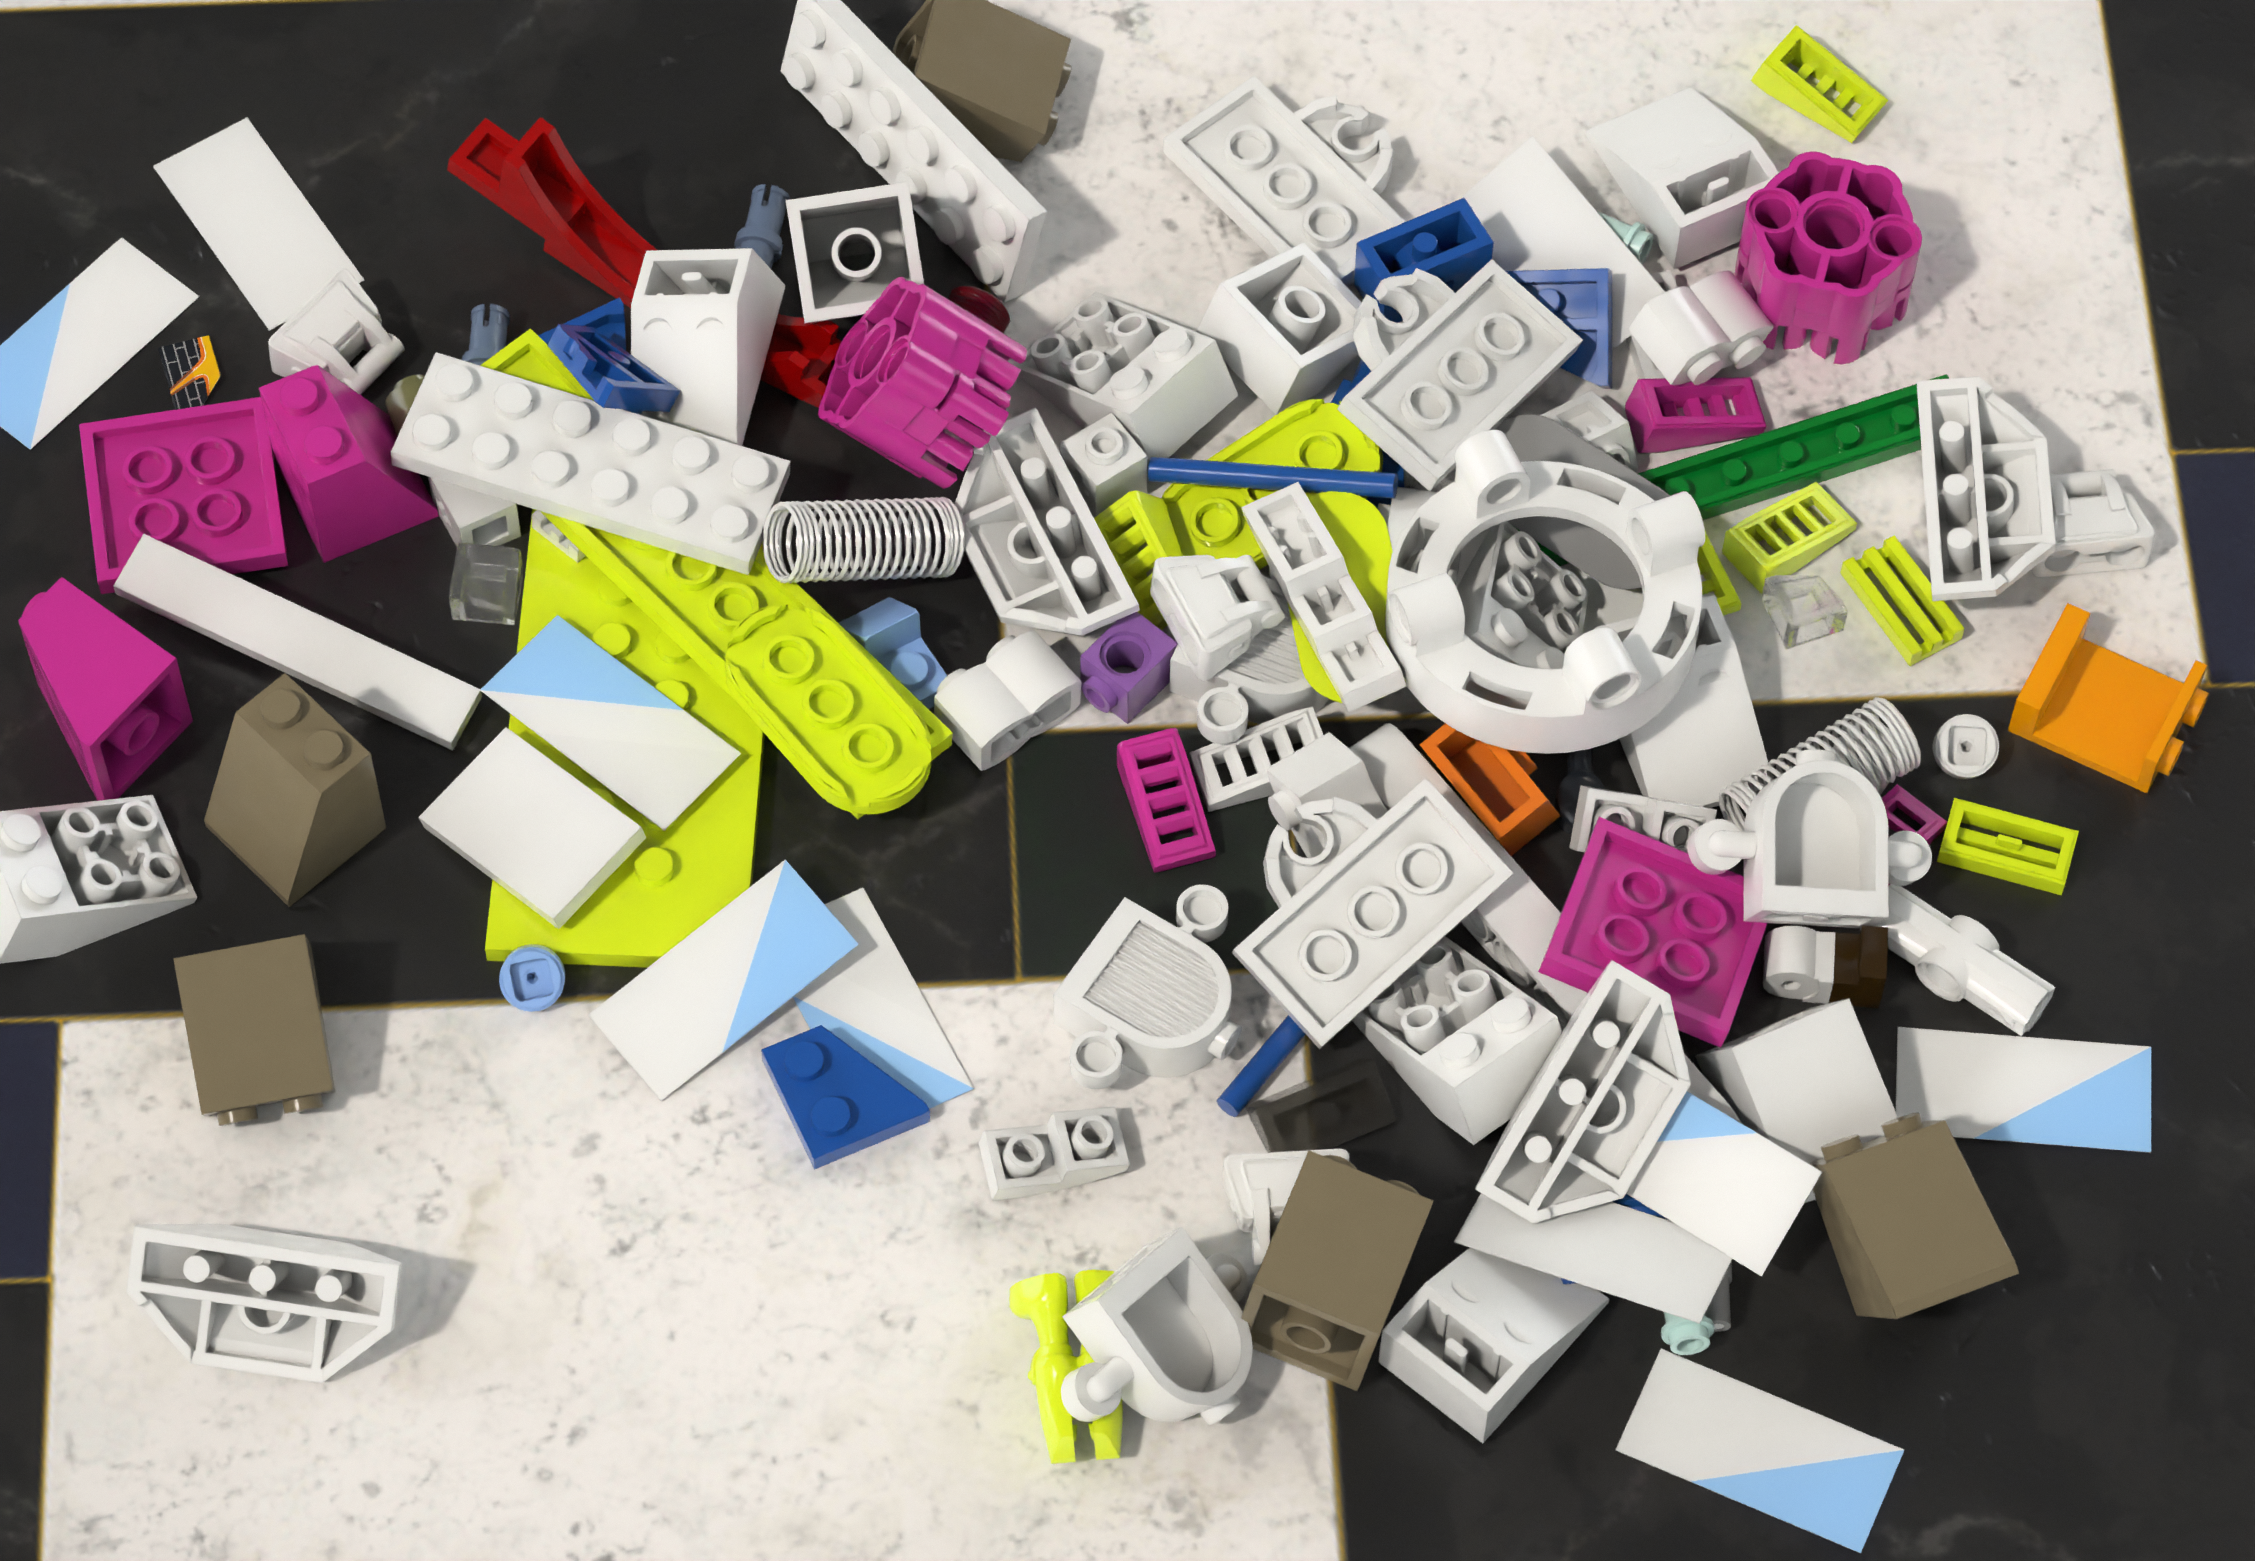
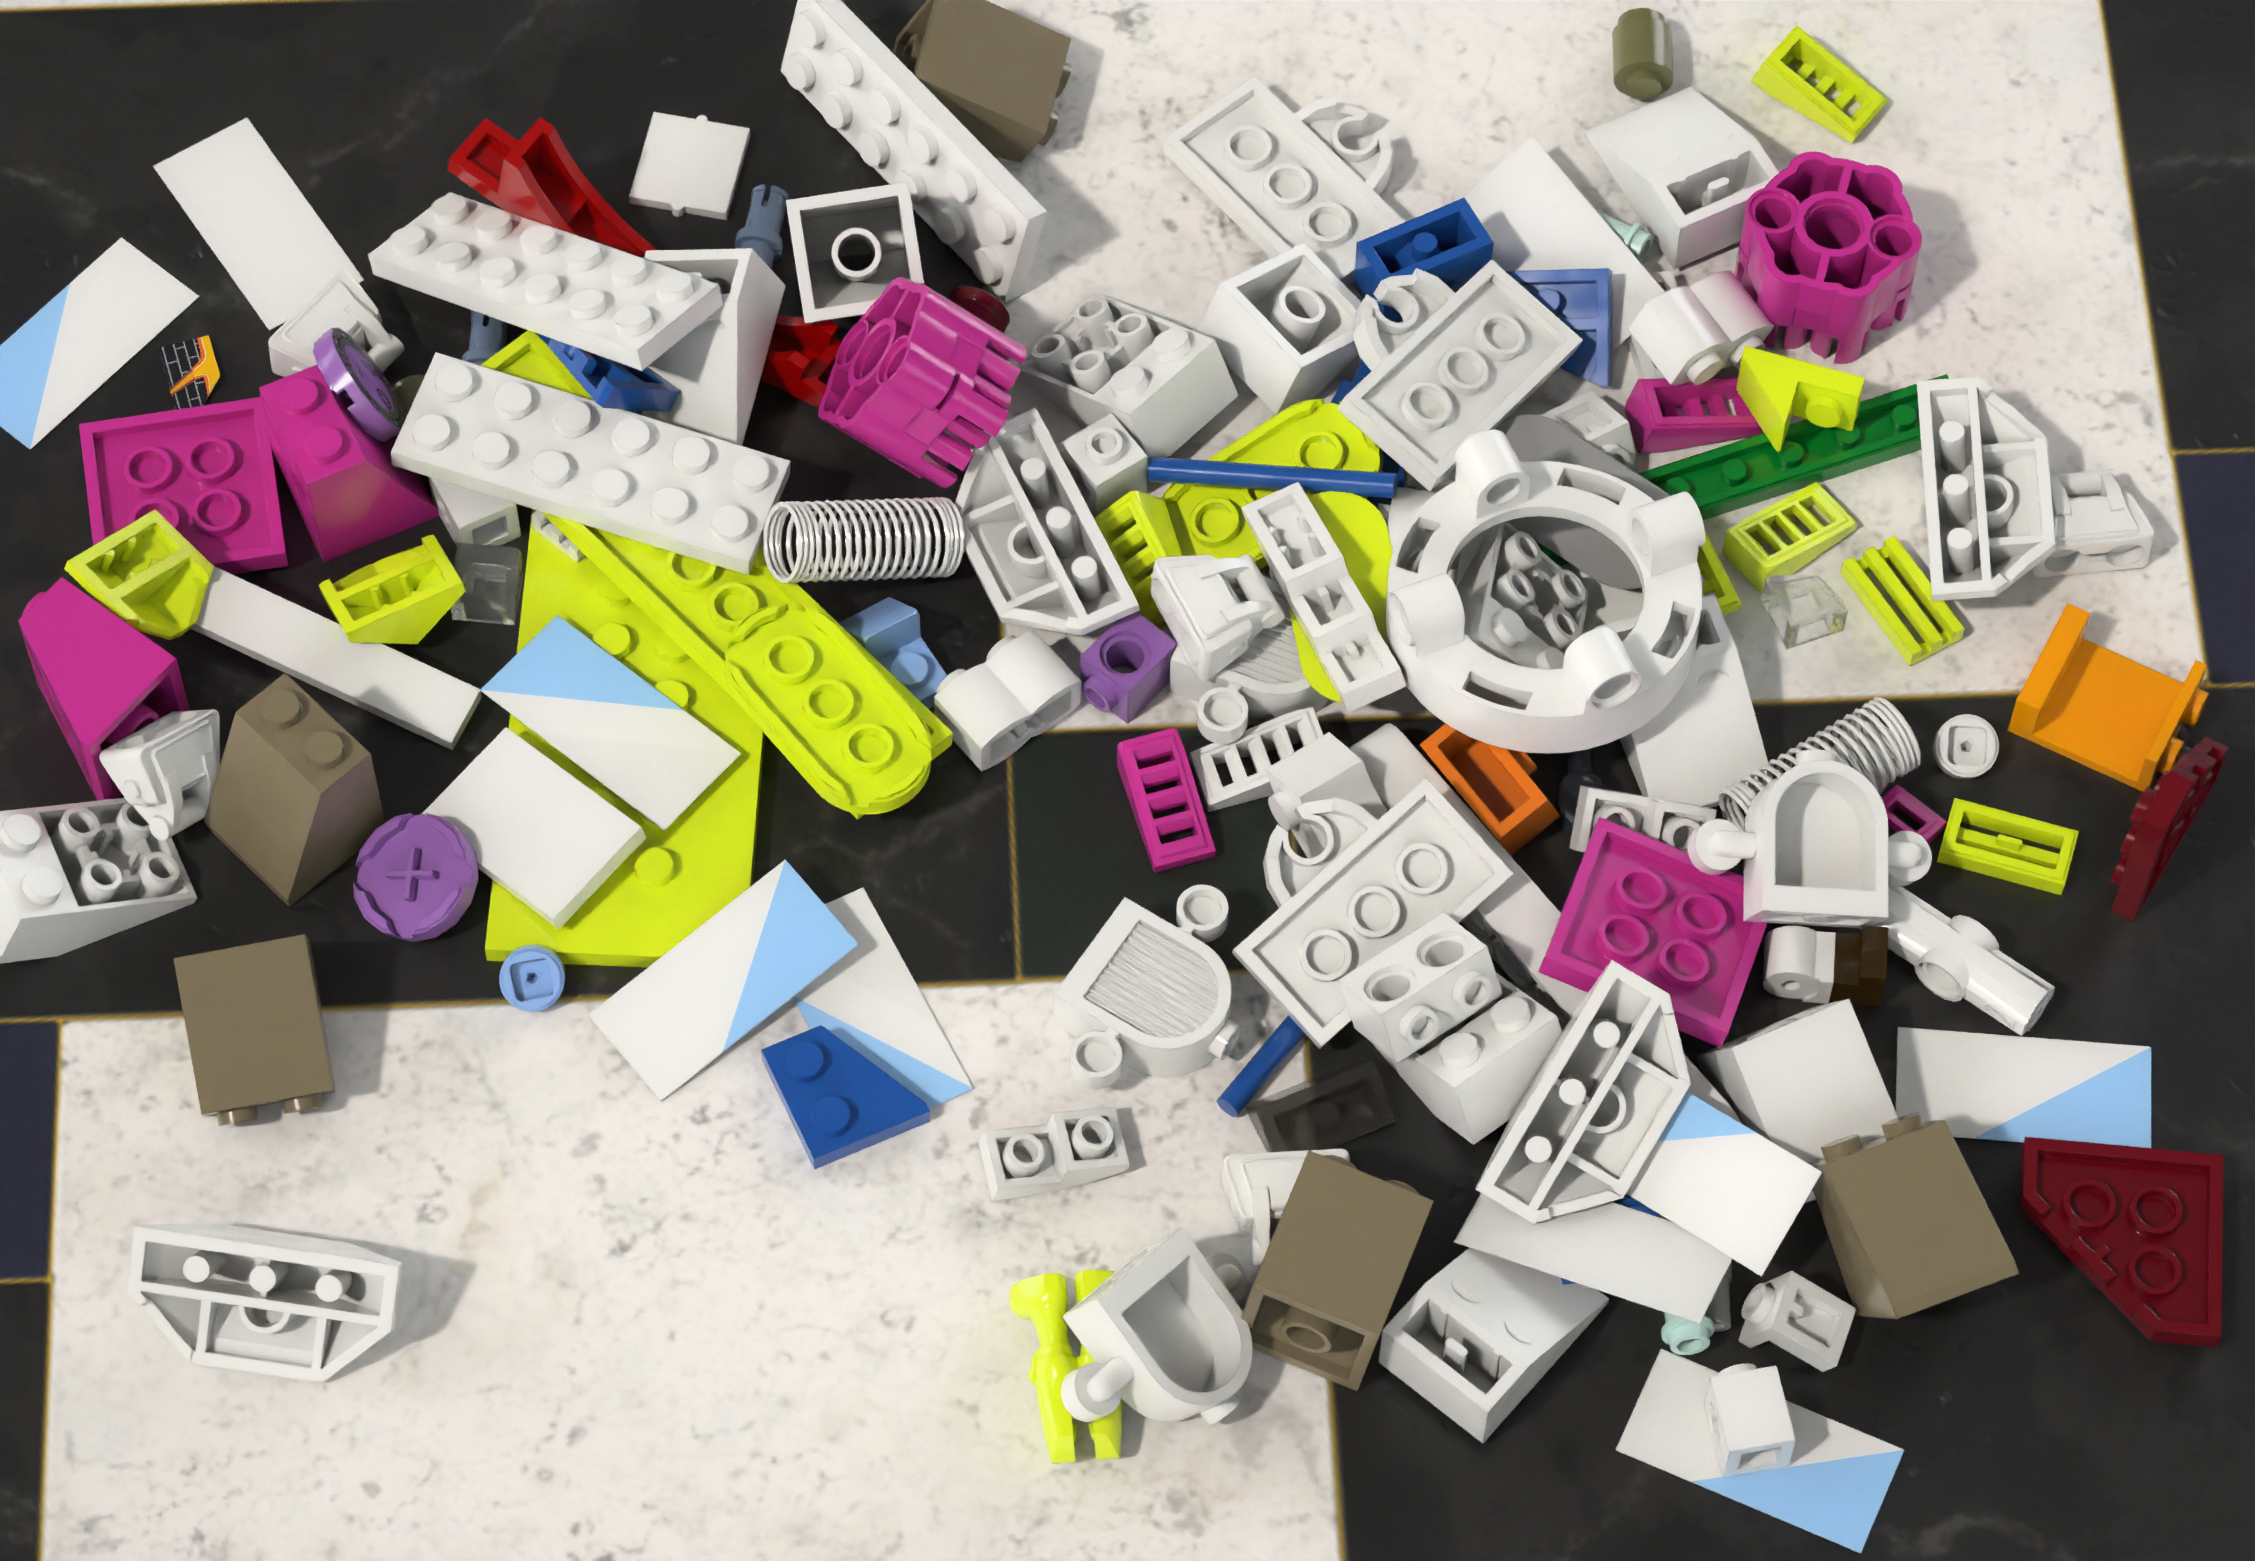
none -> neon yellow slope [64,509,214,640]
none -> white piece [99,709,220,841]
none -> medium lavender tile [313,328,406,442]
none -> neon yellow slope [319,535,466,644]
none -> medium lavender tile [353,813,478,942]
none -> white plate [368,192,723,371]
none -> white piece [629,112,750,220]
none -> white brick [1338,912,1503,1064]
none -> olive brick [1612,8,1674,100]
none -> white brick [1704,1363,1796,1477]
none -> neon yellow slope [1736,346,1865,452]
none -> white bracket [1739,1271,1856,1372]
none -> dark red plate [2020,1137,2223,1347]
none -> dark red plate [2109,736,2229,923]

